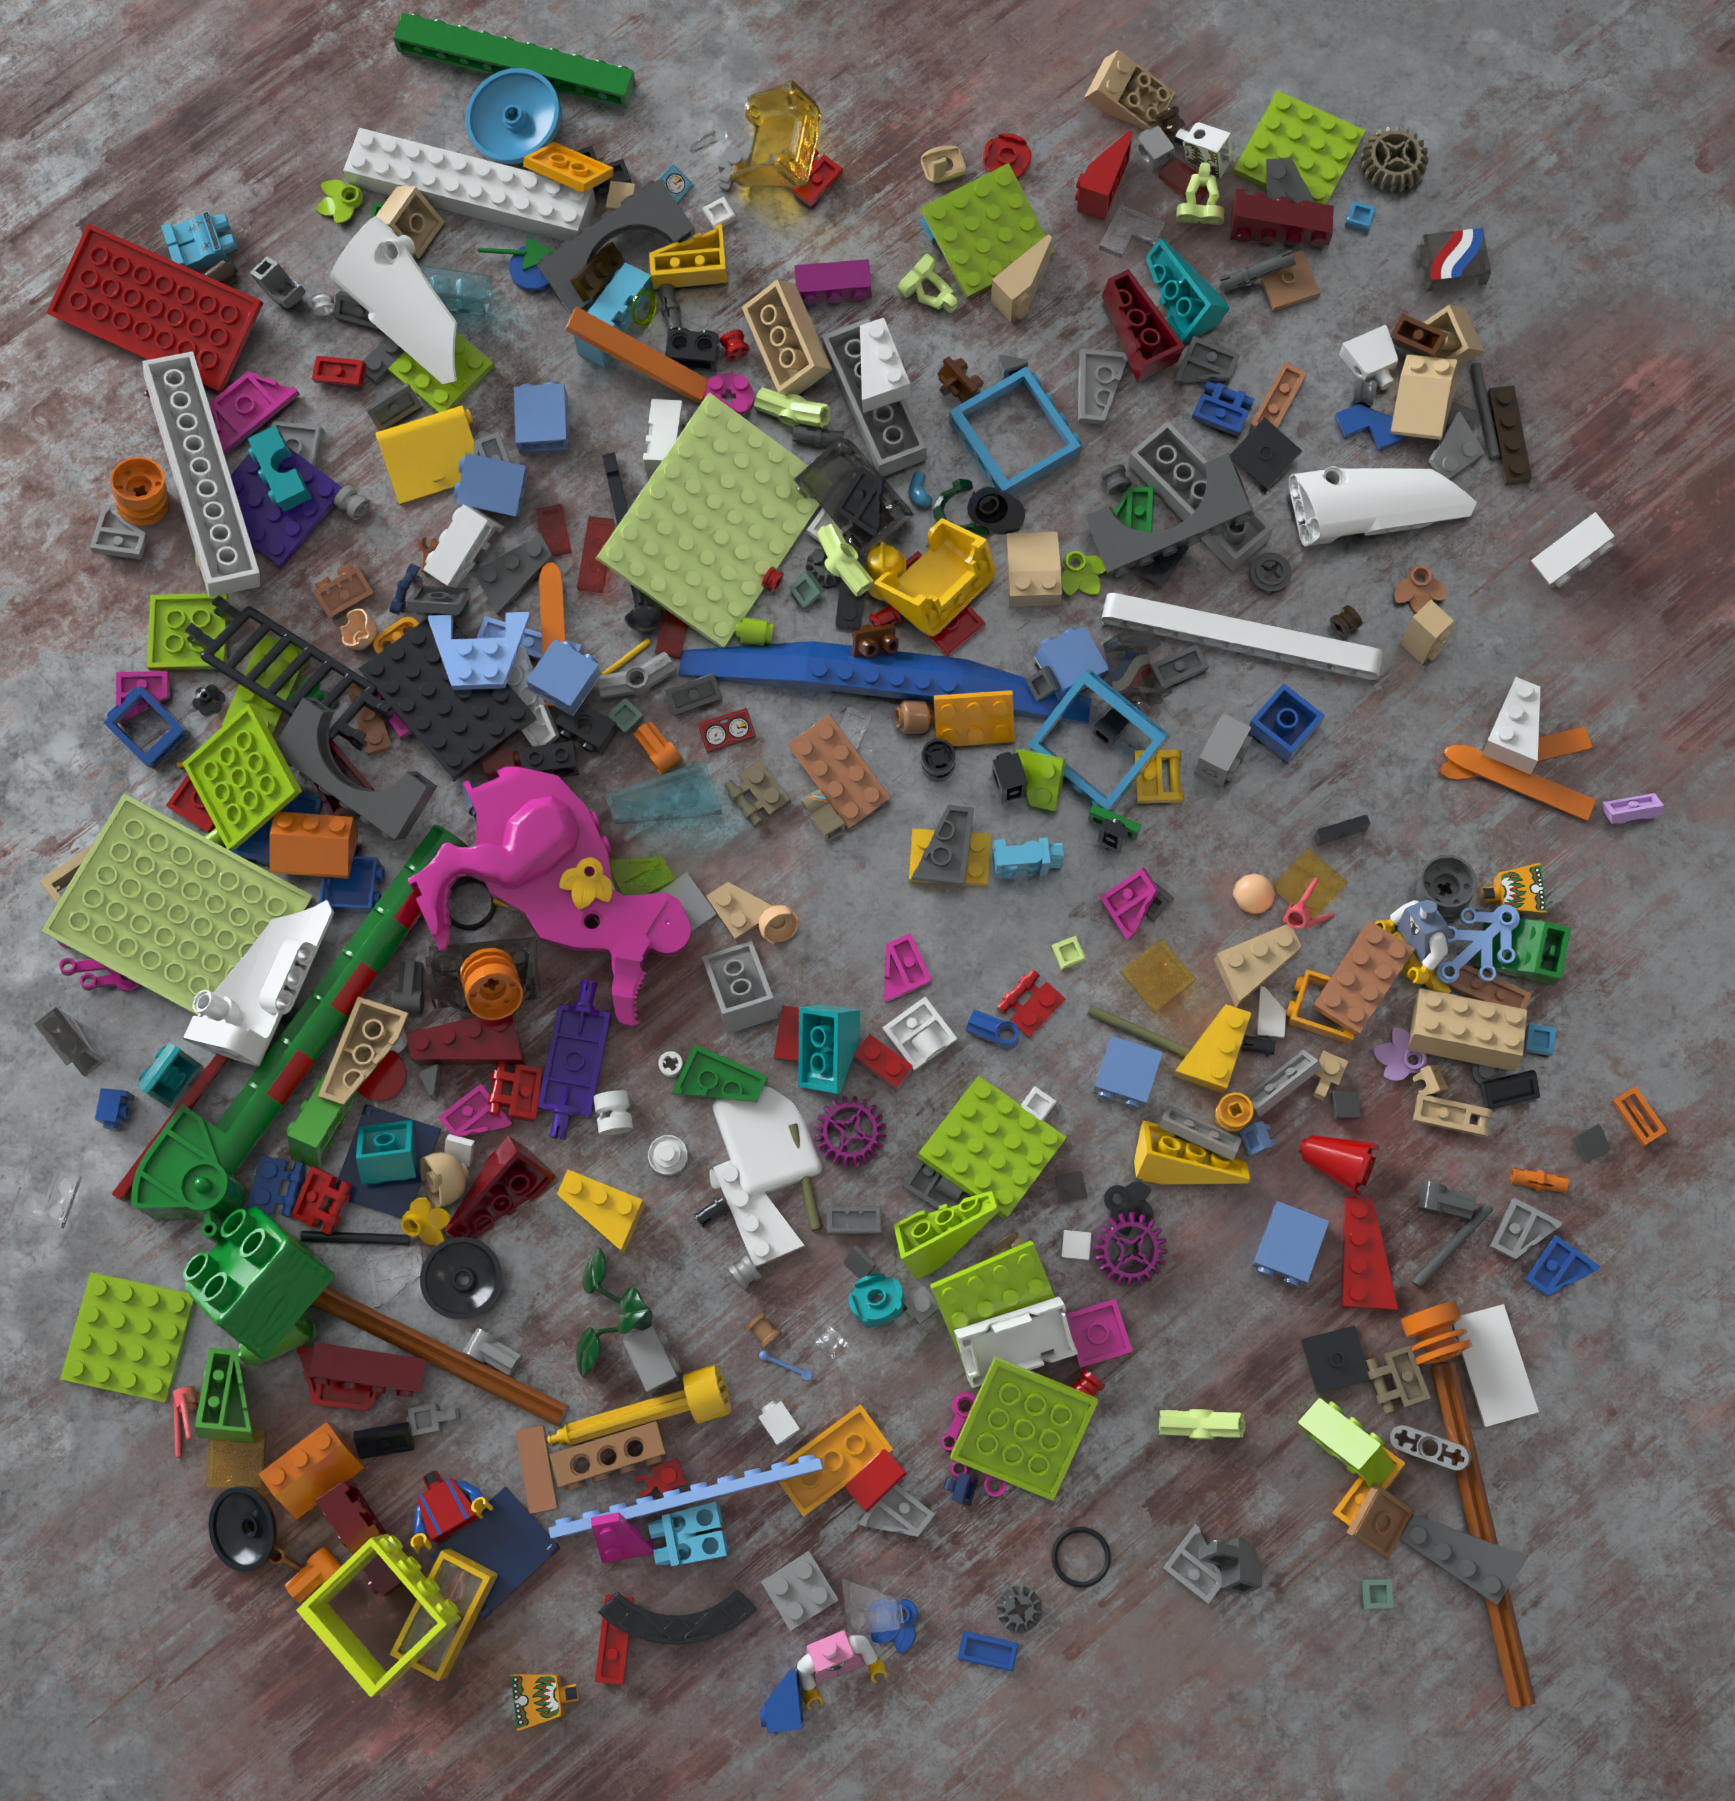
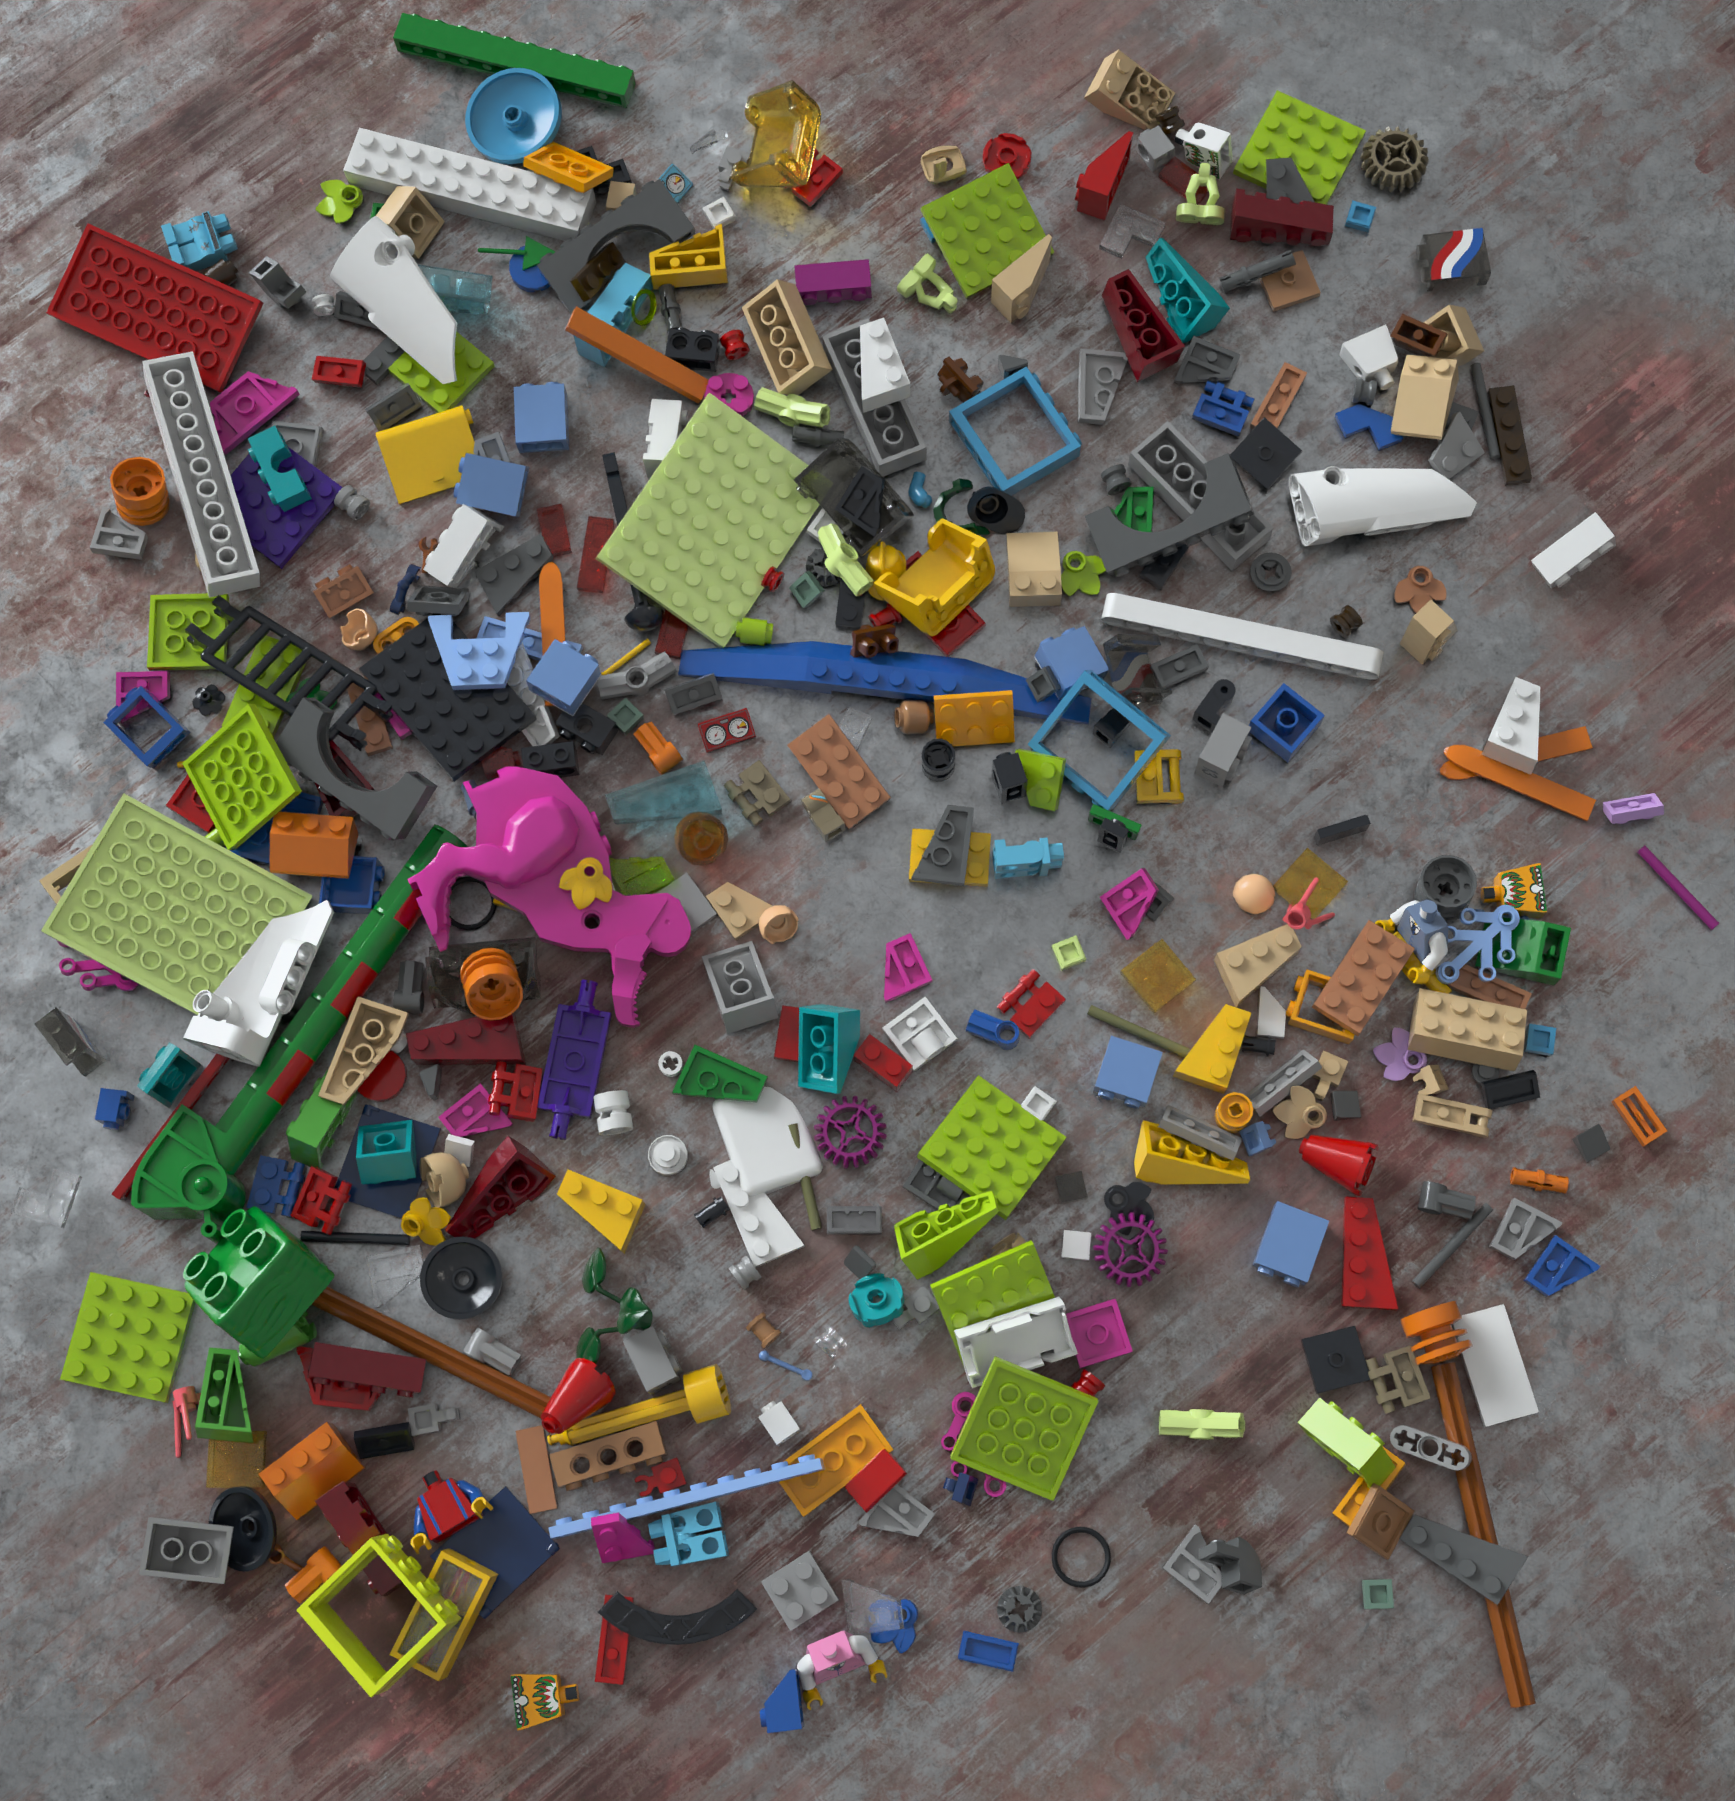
none -> light grey slope [139,1517,234,1584]
none -> red cone [541,1358,616,1434]
none -> clear orange cylinder [674,811,728,866]
none -> black leg [1192,679,1236,733]
none -> tan plate [1273,1086,1327,1139]
none -> magenta bar [1637,845,1719,930]

